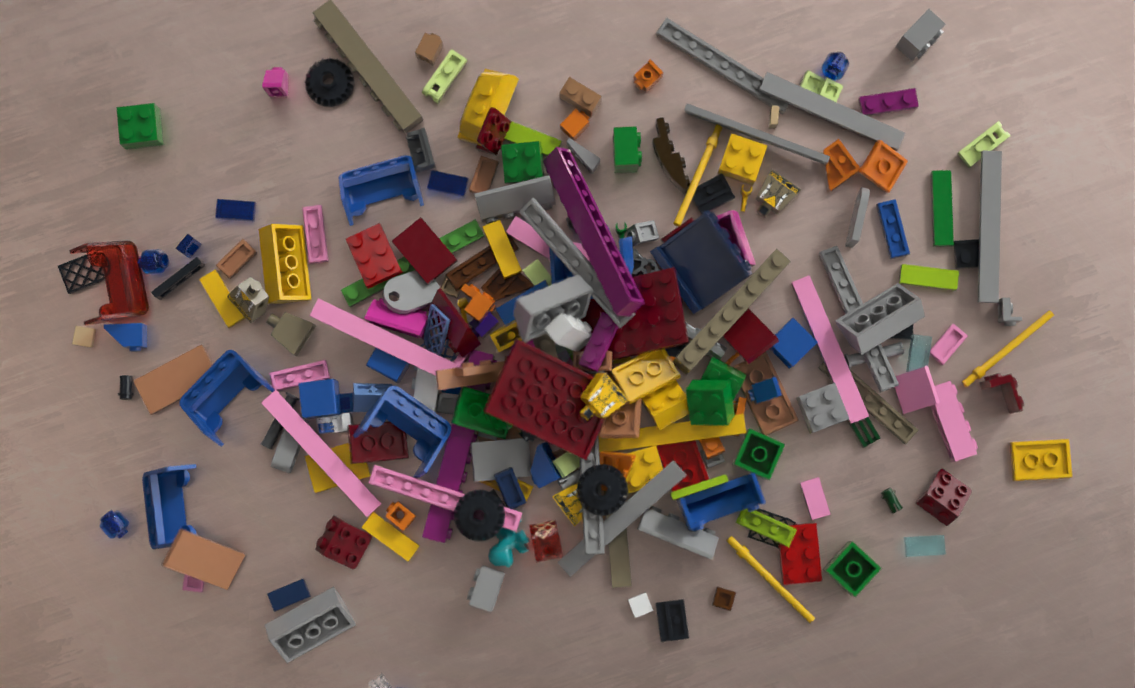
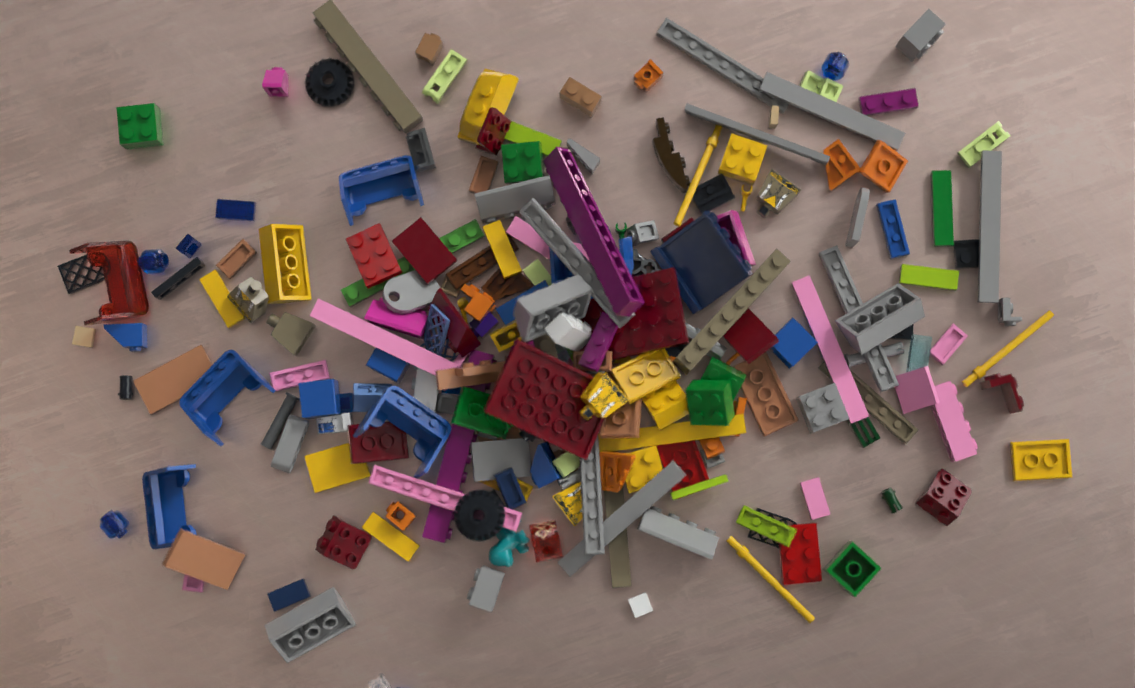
bright pink tile [261,390,381,517] -> none
bright pink tile [302,205,329,264] -> none
clear blue tile [427,170,469,197] -> none
orange brick [560,109,589,141] -> none
black gear [577,464,628,516] -> none
green brick [613,126,642,173] -> none
black plate [656,599,689,642] -> none
blue windscreen [677,473,766,532] -> none
reddish brown tile [712,587,736,611] -> none
green brick [732,428,785,480] -> none
blue slope [748,377,782,405] -> none
clear light blue tile [904,535,946,557] -> none

